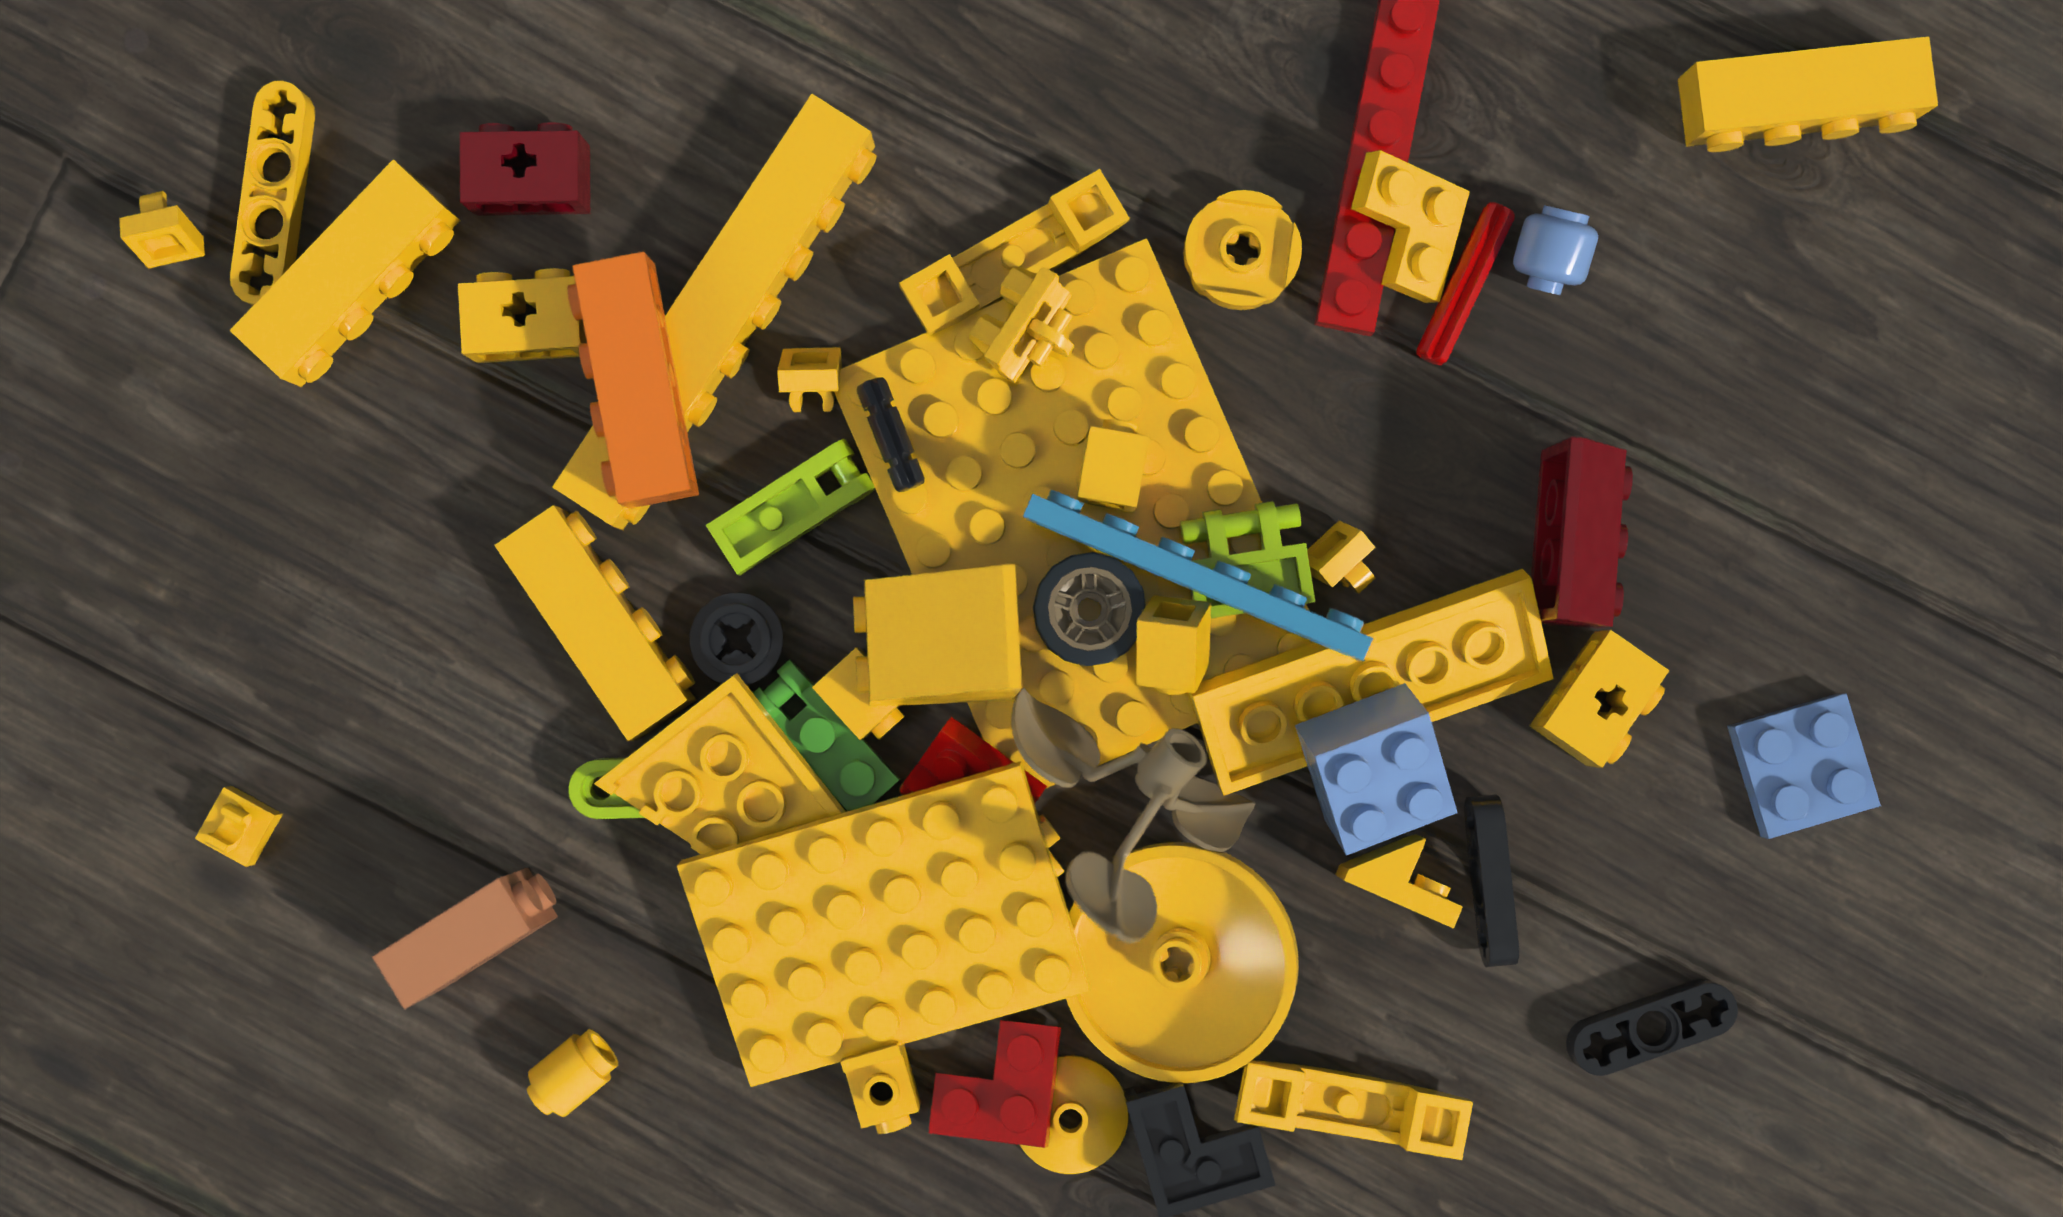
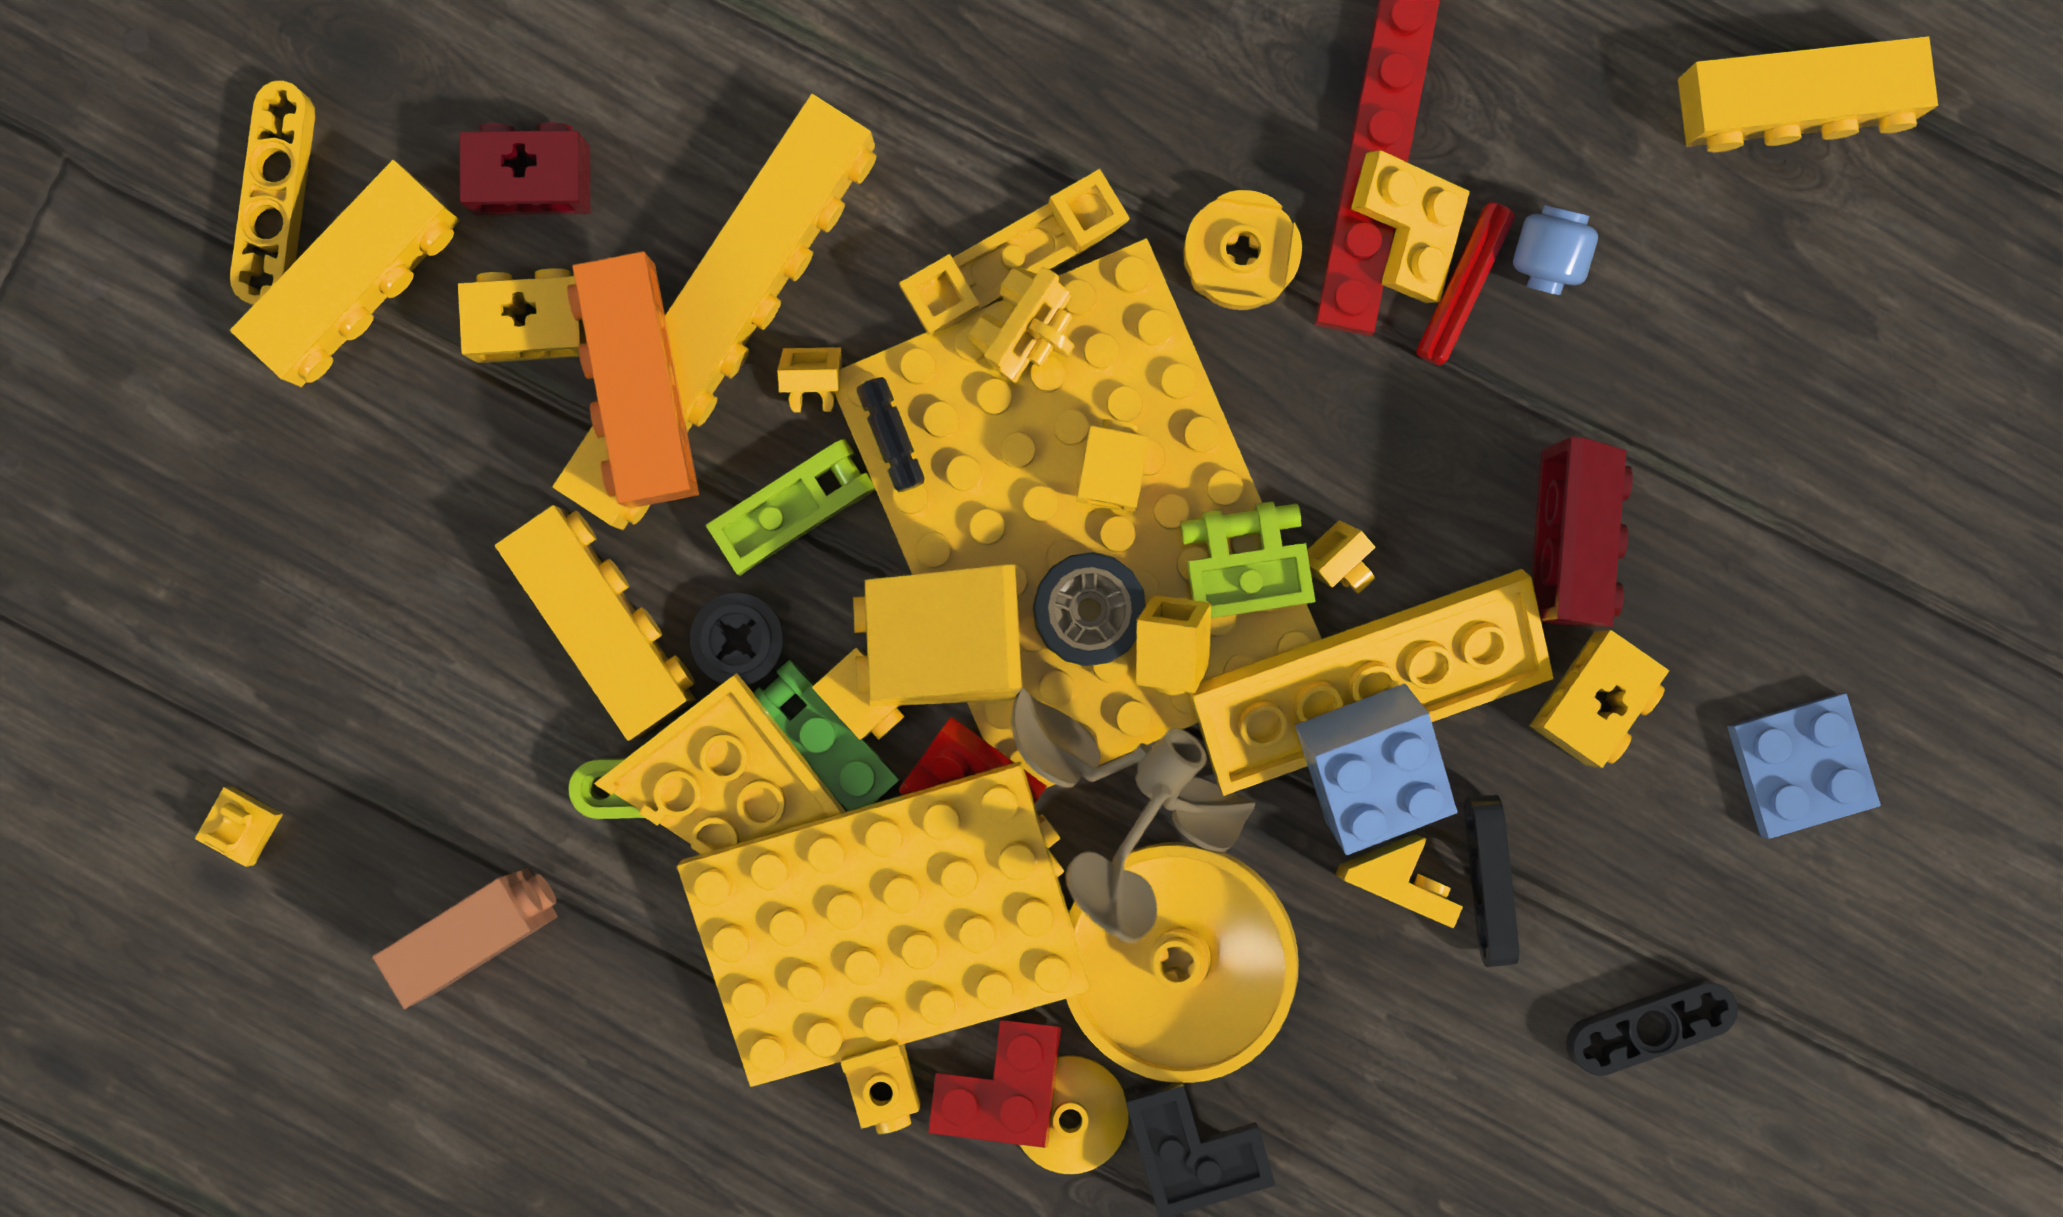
yellow tile [119,191,205,269] -> none
yellow brick [527,1029,618,1117] -> none
dark azure plate [1023,490,1373,661] -> none
yellow slope [1234,1060,1473,1160] -> none

